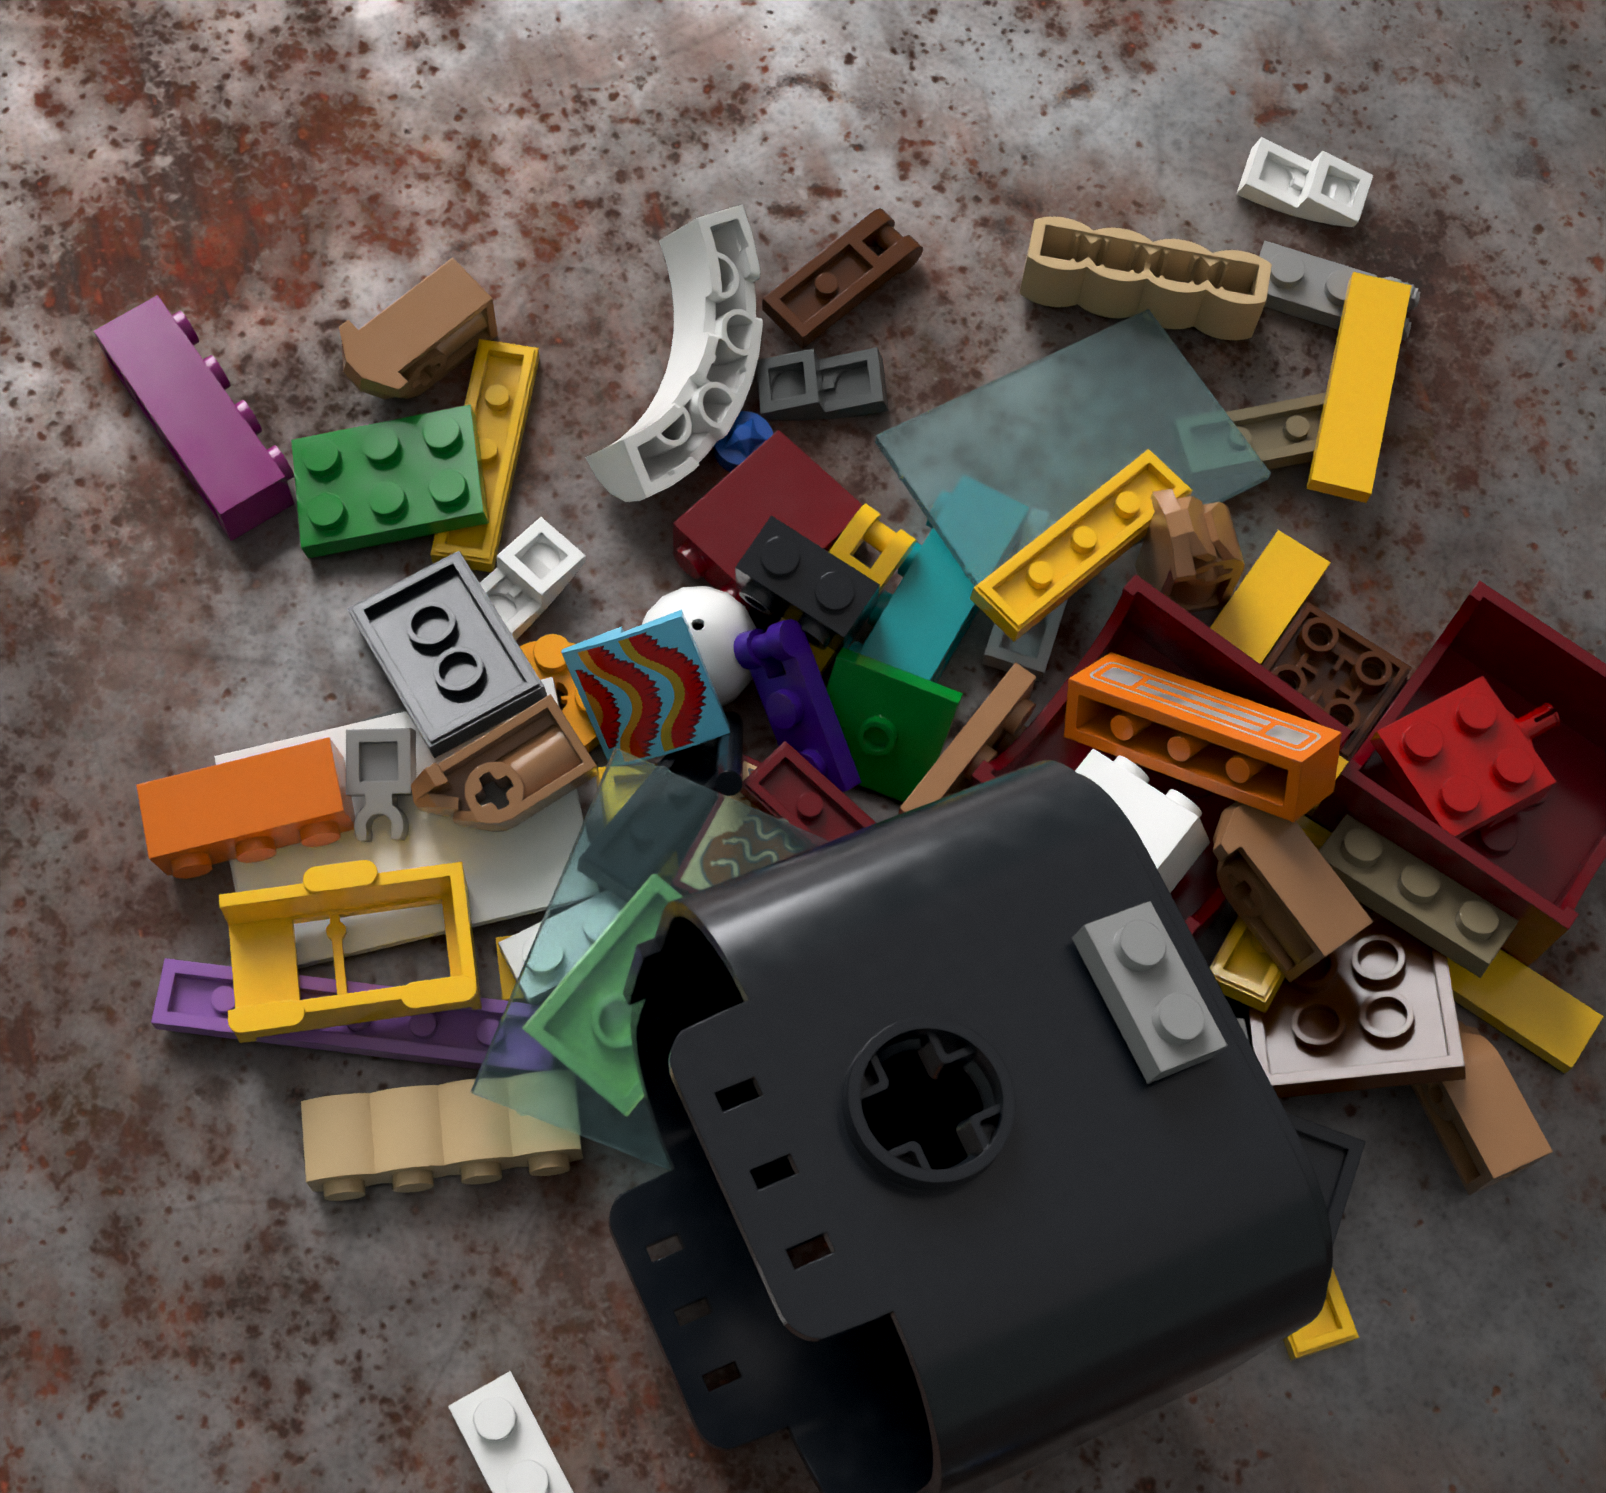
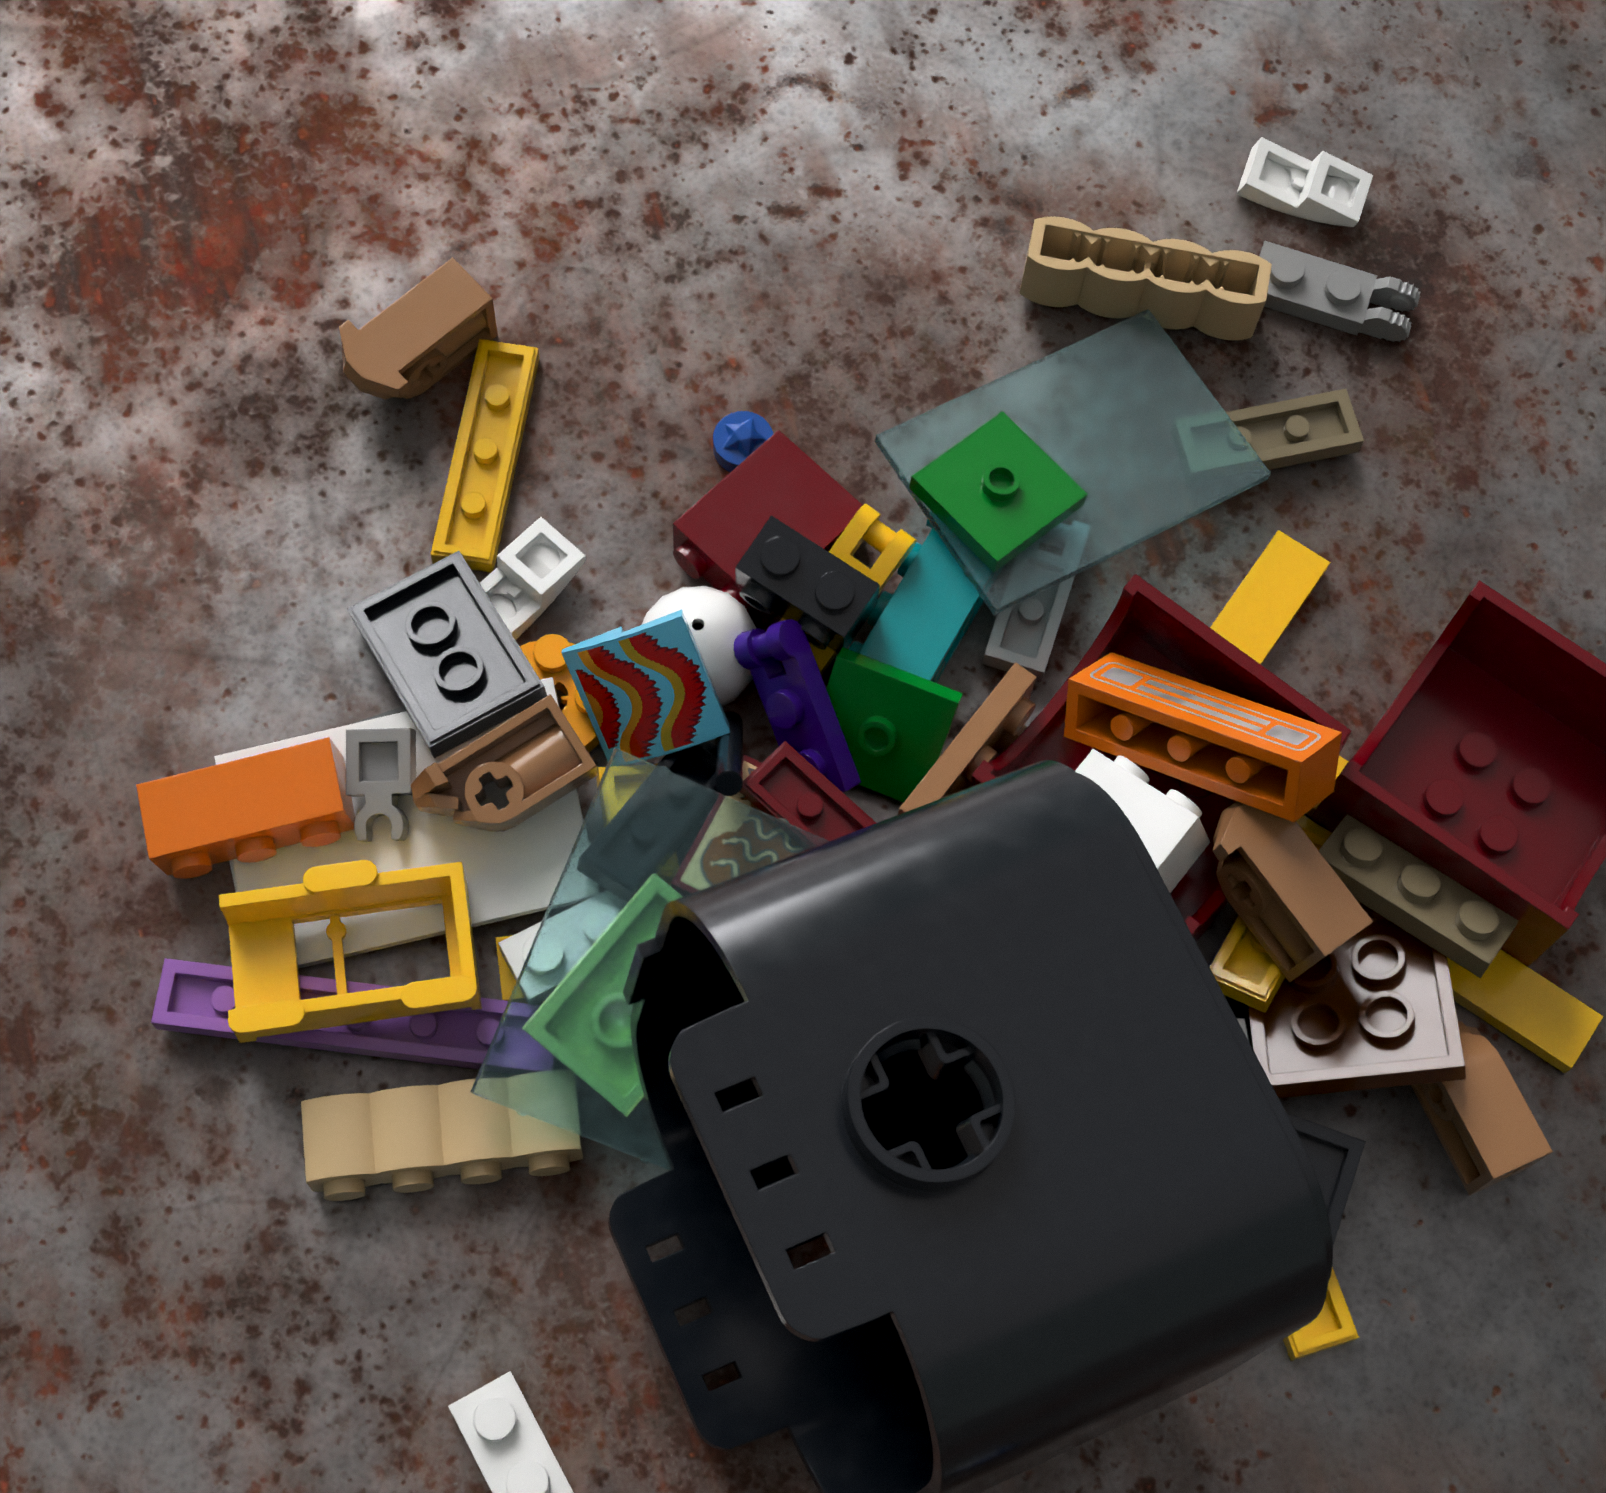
magenta brick [93,295,295,541] -> none
green plate [291,404,489,558] -> none
white brick [585,205,763,502] -> none
dark grey slope [756,347,889,421] -> none
reddish brown plate [762,208,923,349] -> none
yellow tile [970,449,1193,642] -> none
light grey plate [1072,901,1228,1084] -> none
medium nougat piece [1135,489,1245,613] -> none
reddish brown tile [1262,601,1412,761] -> none
yellow tile [1306,272,1412,503] -> none
red plate [1370,676,1560,839] -> none
none -> green plate [909,411,1088,573]

